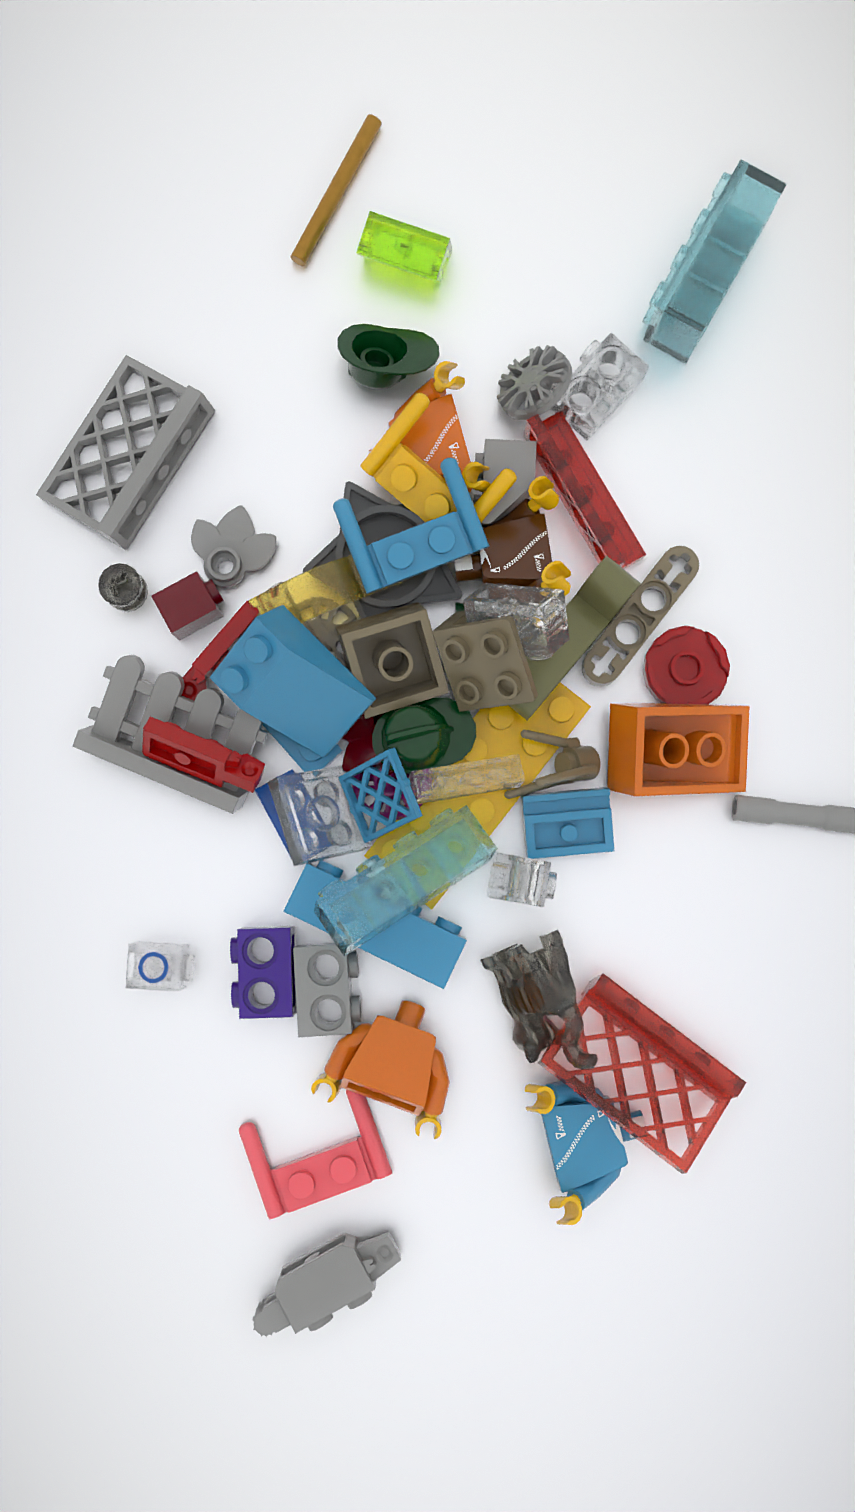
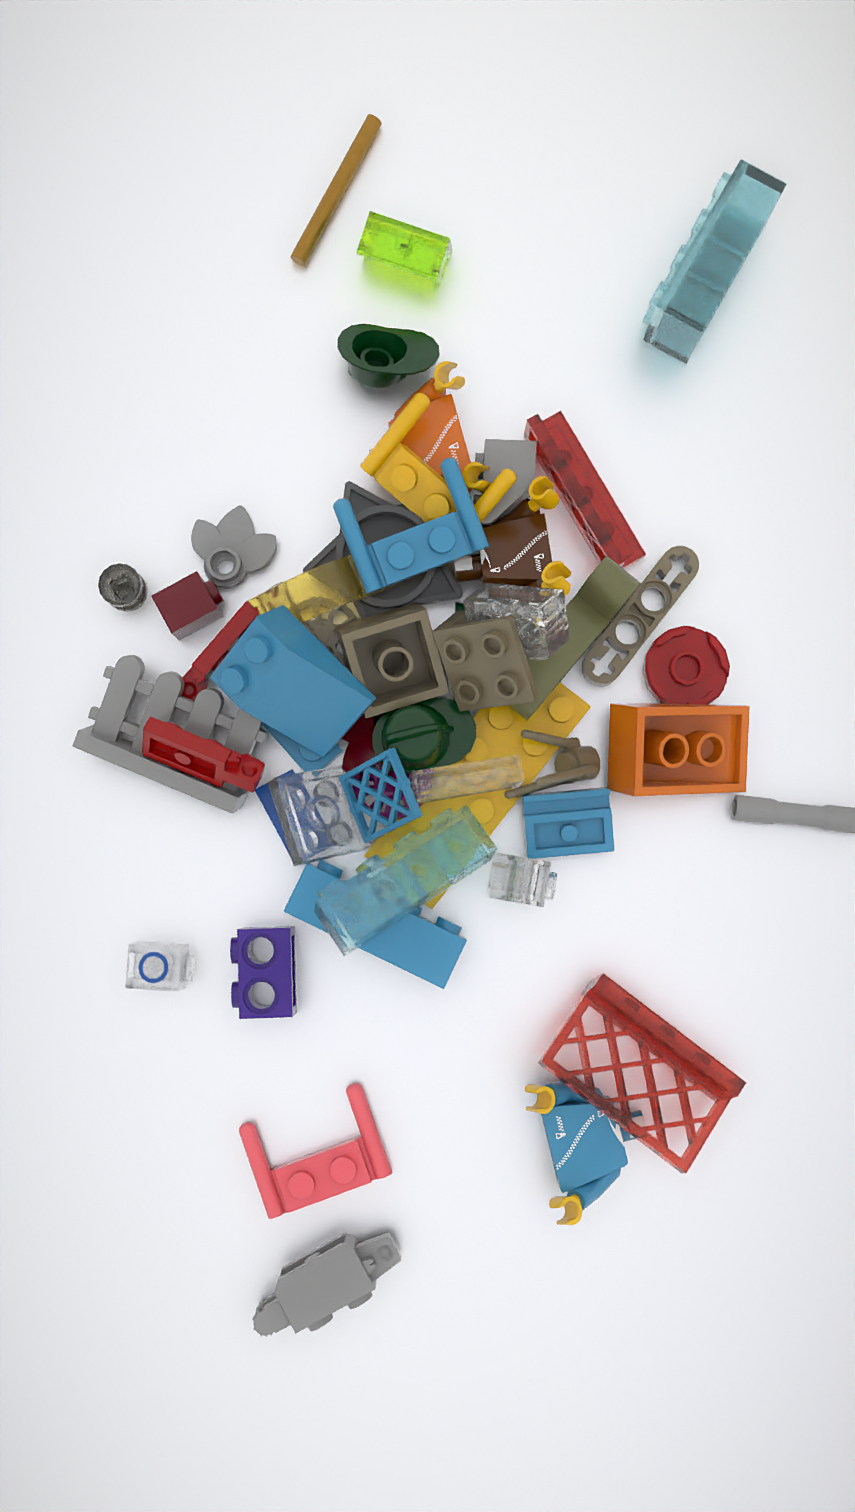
light grey fence [36,355,215,550] -> none
light grey brick [293,942,361,1037] -> none
orange torso [311,1001,450,1139] -> none
clear smoke animal [480,930,598,1070] -> none
light grey wheel [497,345,572,420] -> none
clear brick [551,333,649,441] -> none

